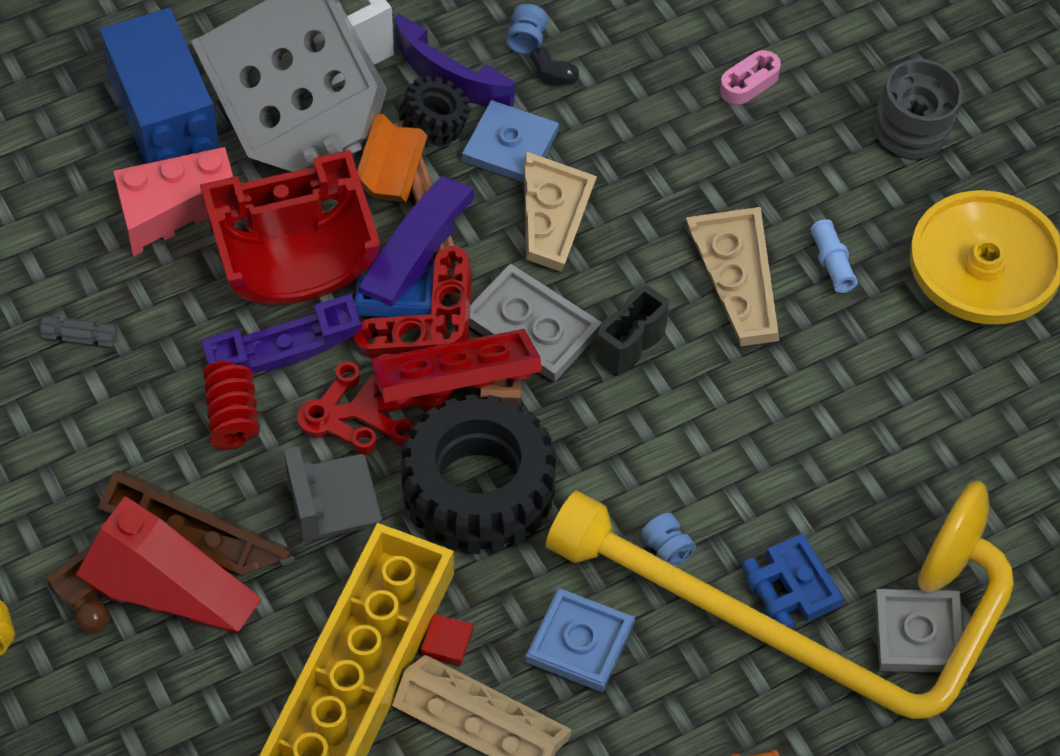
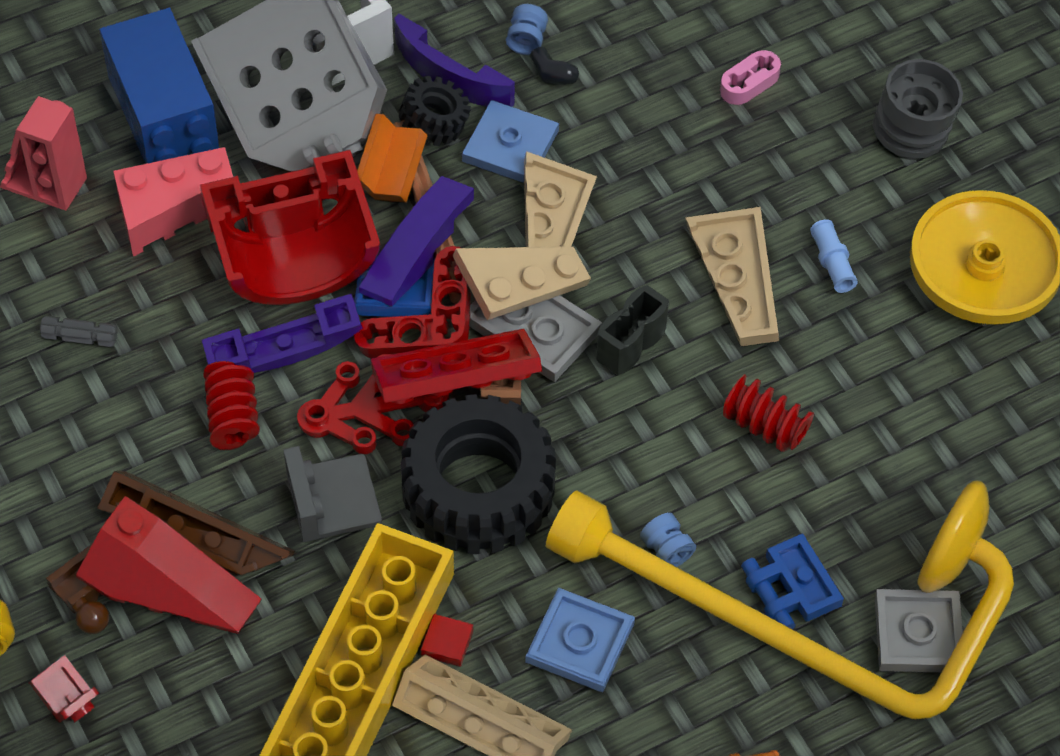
none -> coral wedge [0,96,87,211]
none -> bracket [28,655,99,723]
none -> tan wing [453,247,591,320]
none -> red piece [723,374,814,452]

